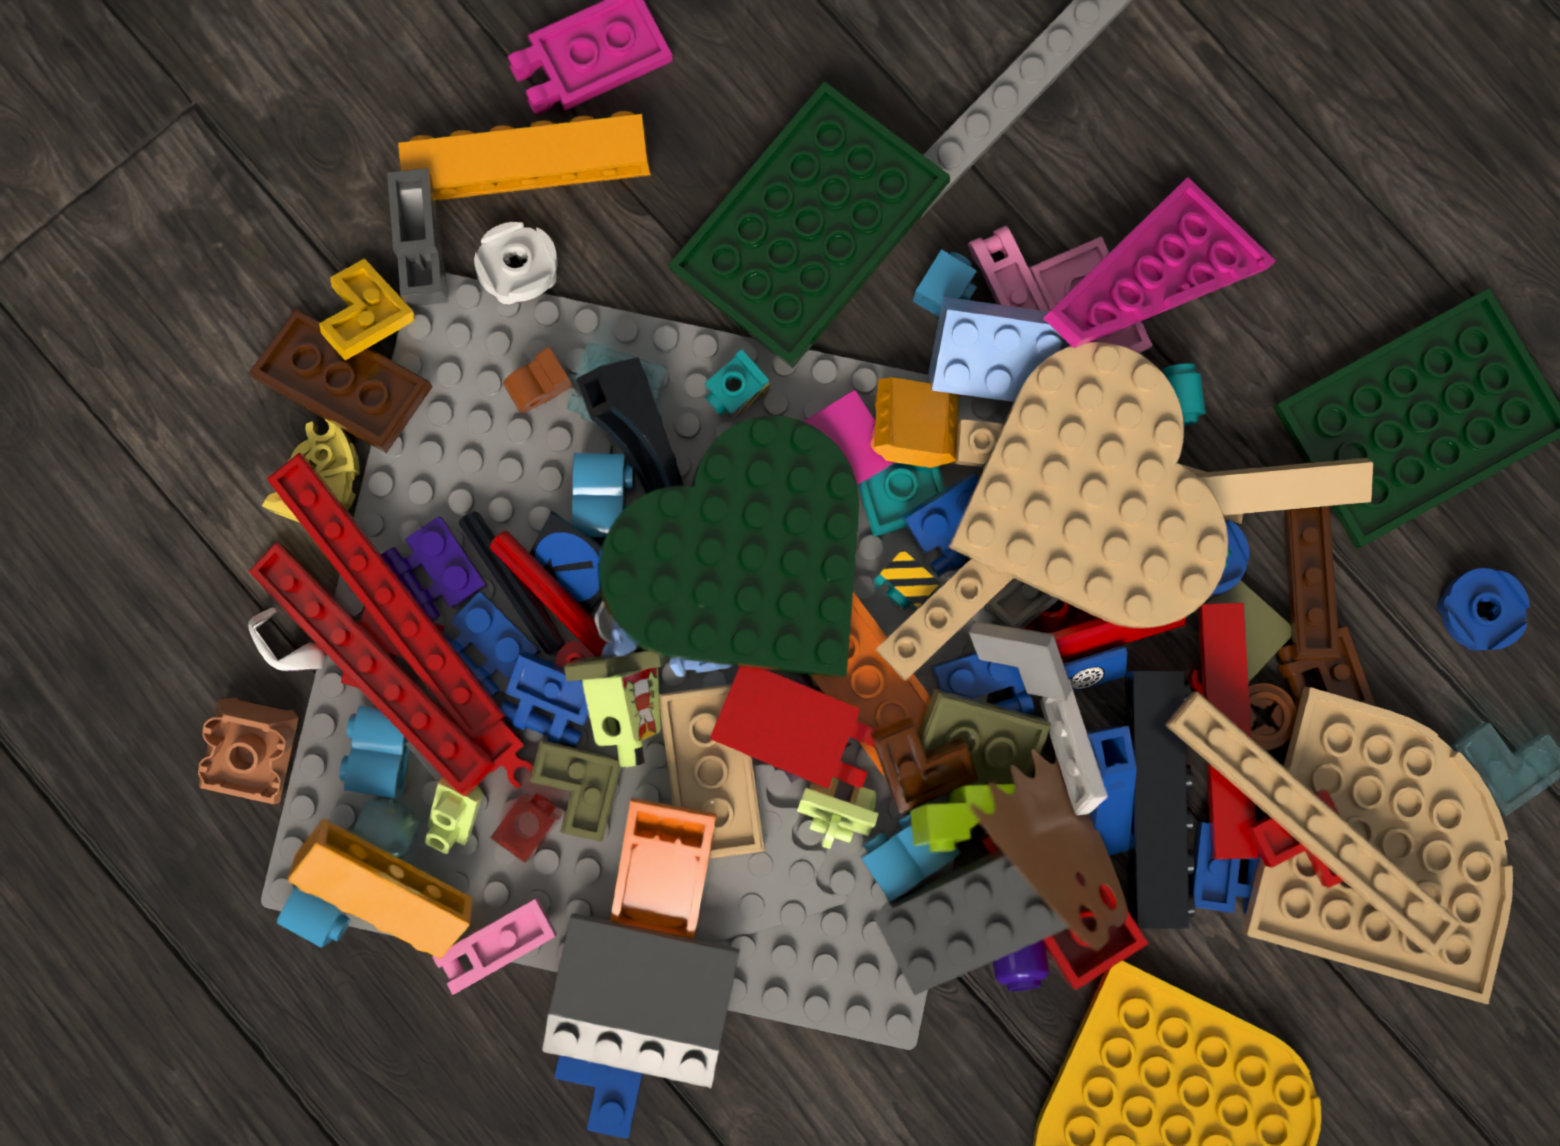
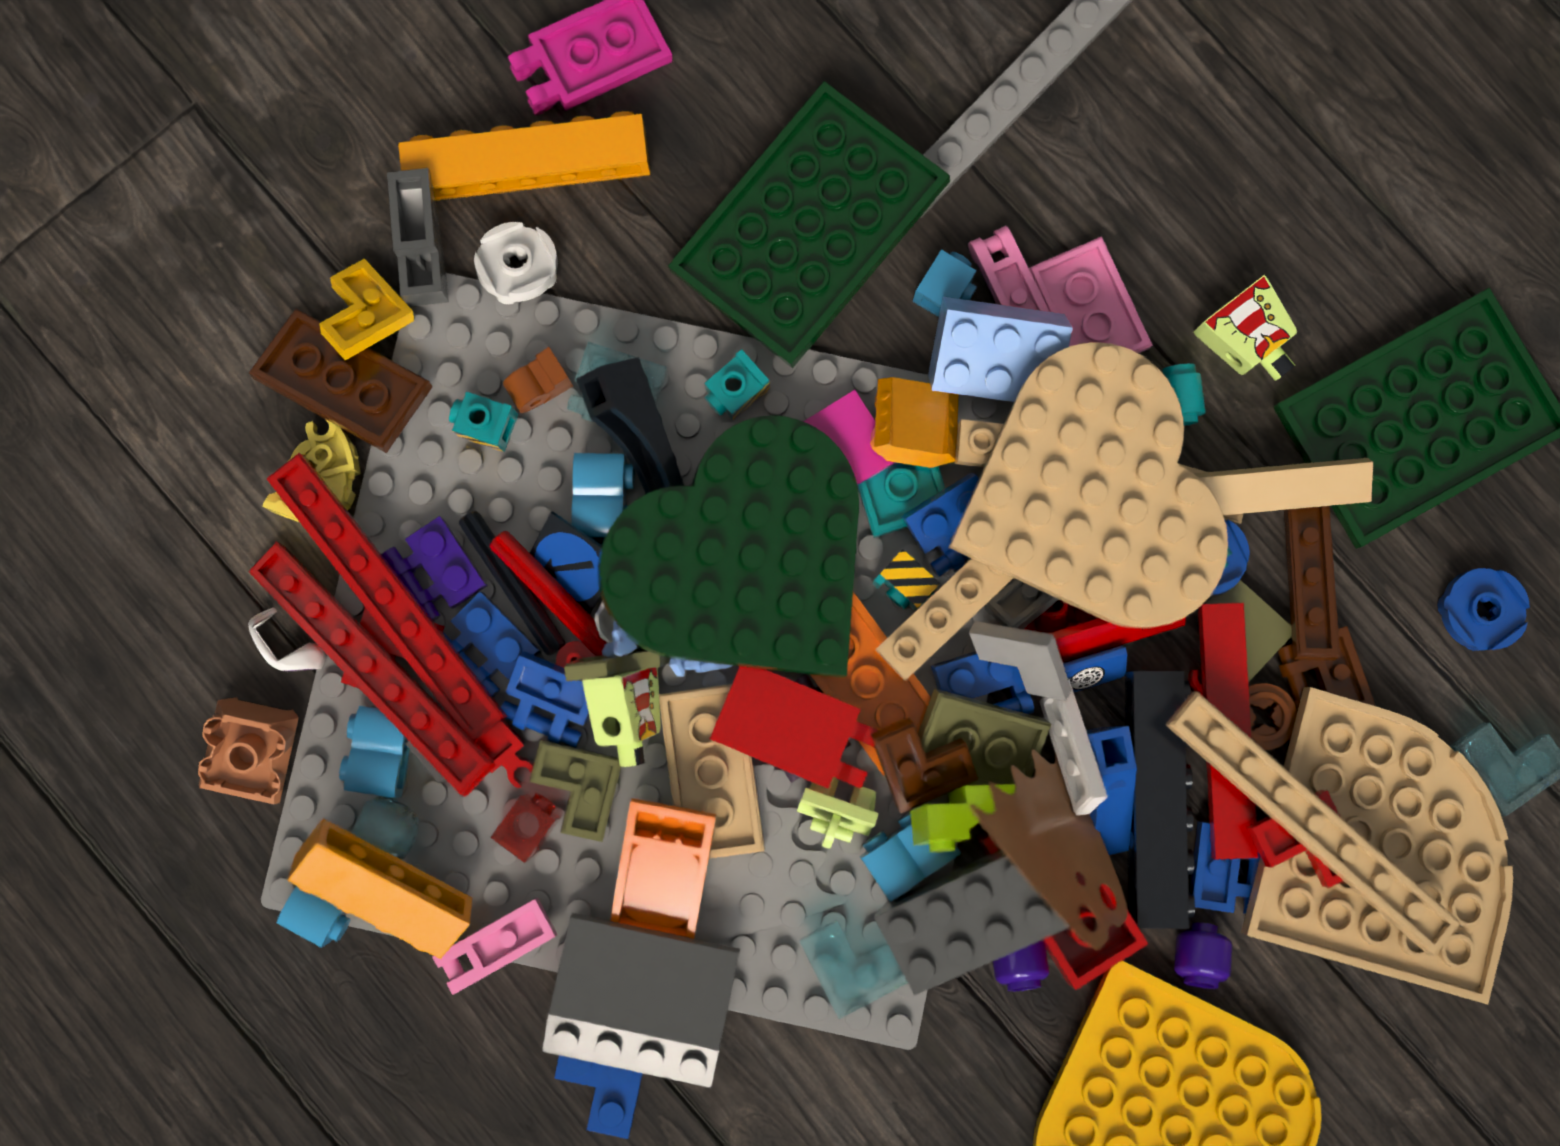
yellowish green hips [425,777,483,854] -> none
dark pink wing [1043,177,1276,348] -> none
none -> teal brick [449,391,519,453]
none -> clear light blue plate [799,920,908,1019]
none -> dark purple head [1174,923,1232,989]
none -> torso [1194,275,1297,381]

